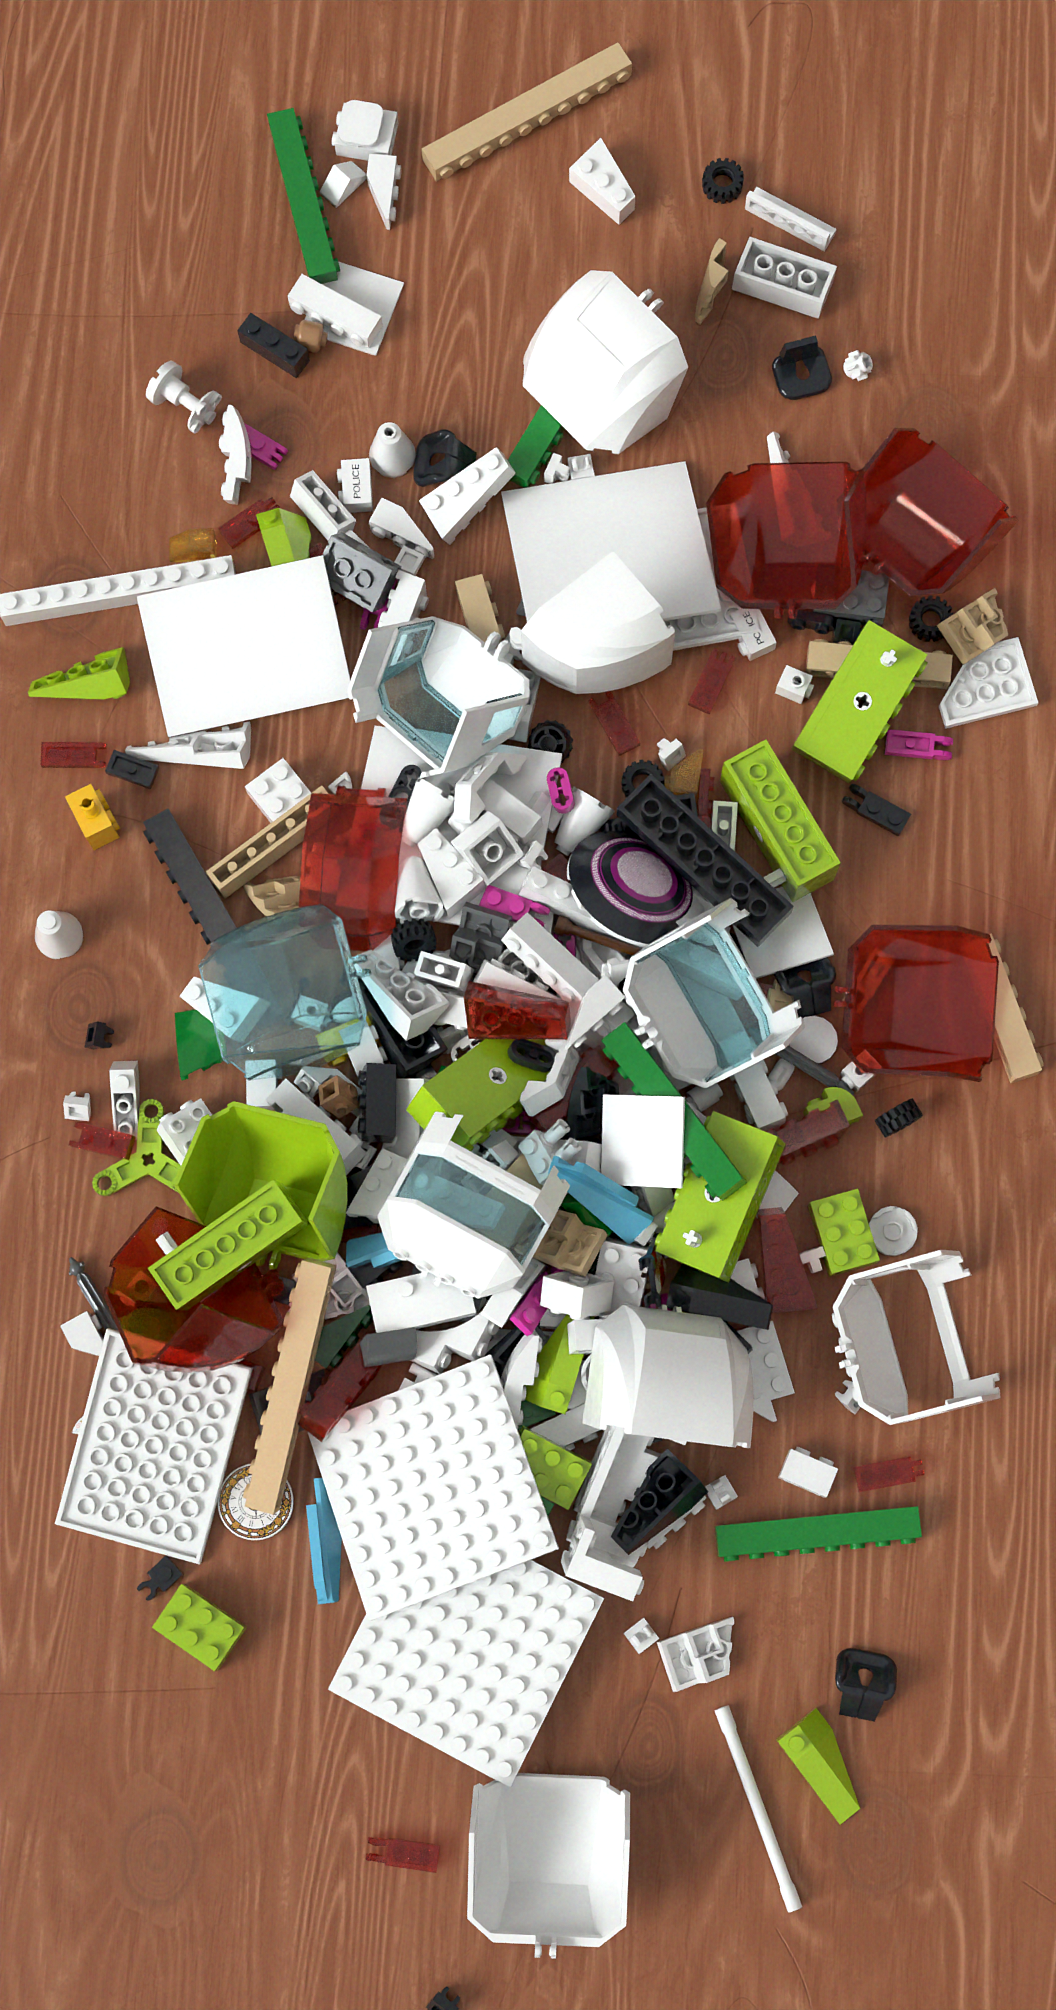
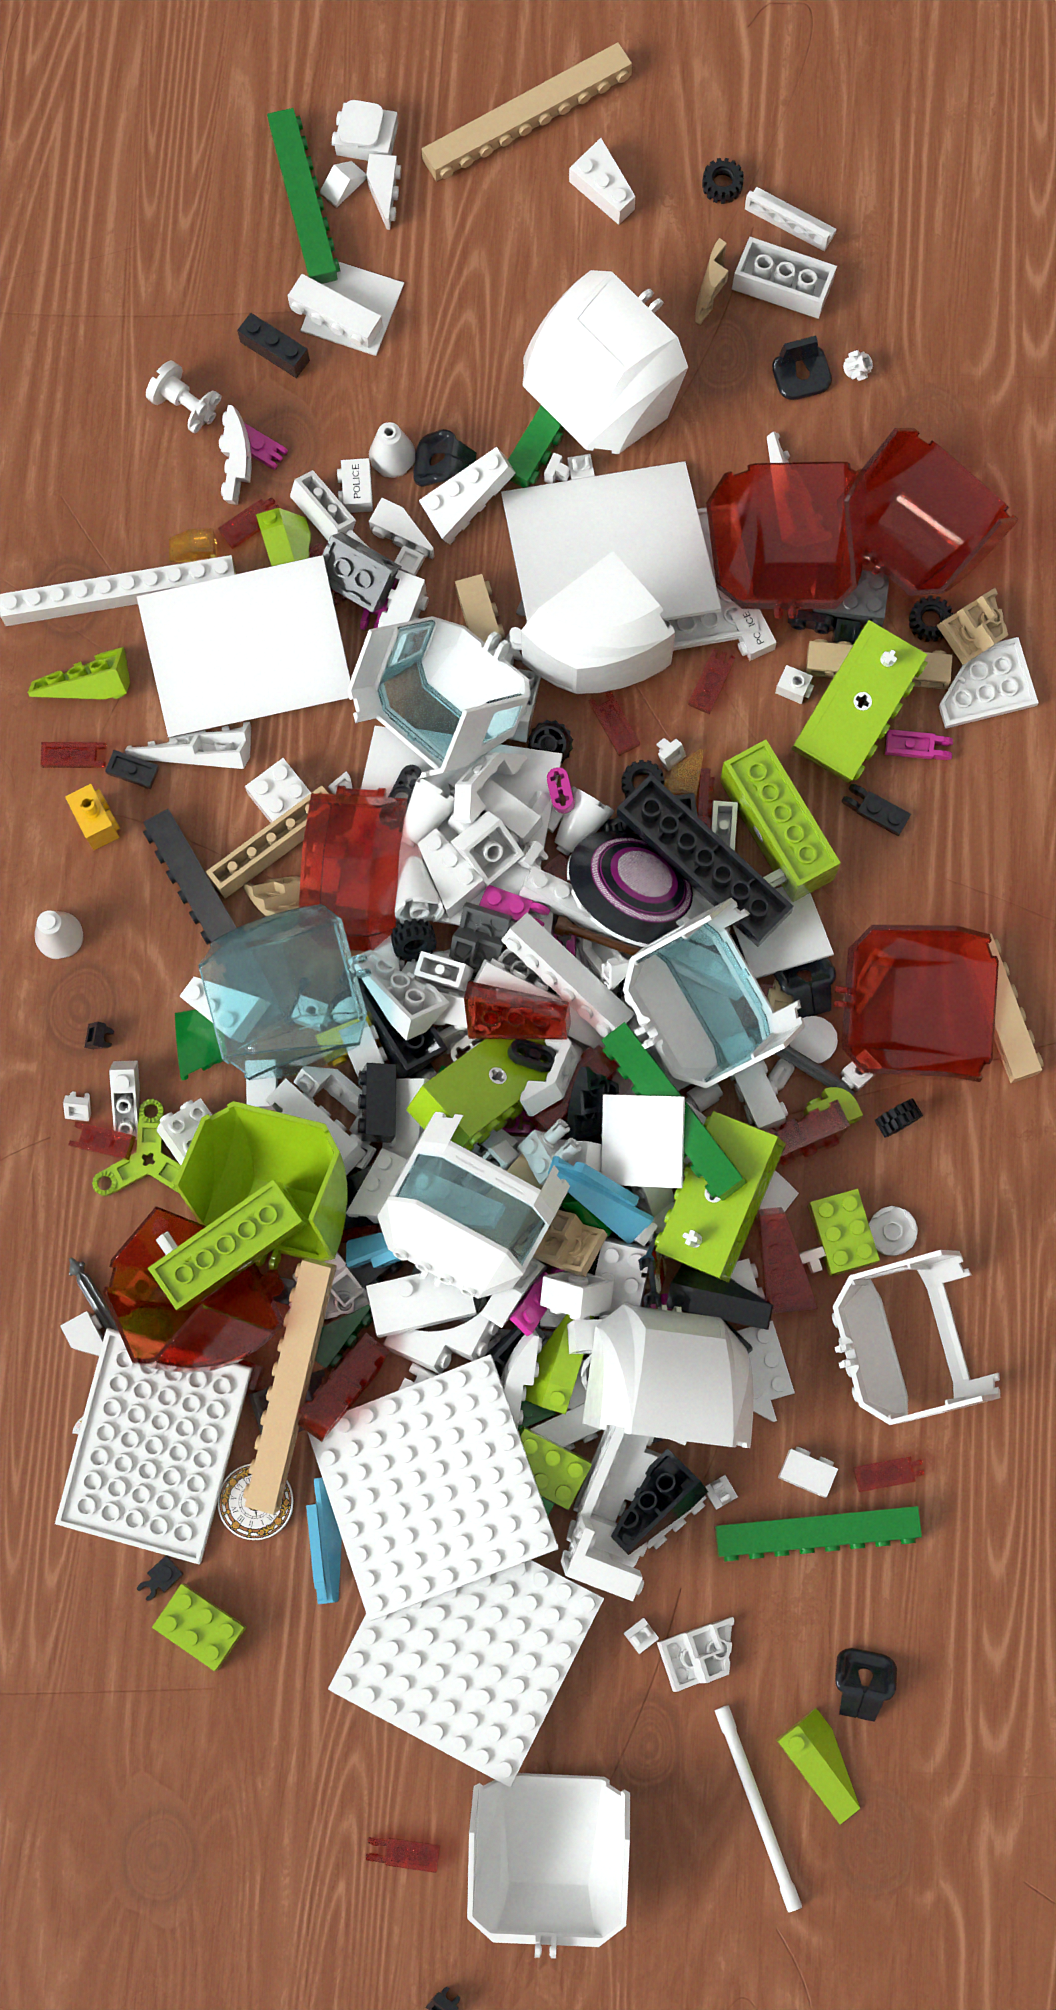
medium nougat head [293,320,328,353] -> none
medium nougat brick [318,1075,358,1118] -> none
dark grey brick [360,1327,417,1367] -> none
white slope [565,975,625,1050] -> none
white tile [835,1380,860,1414] -> none

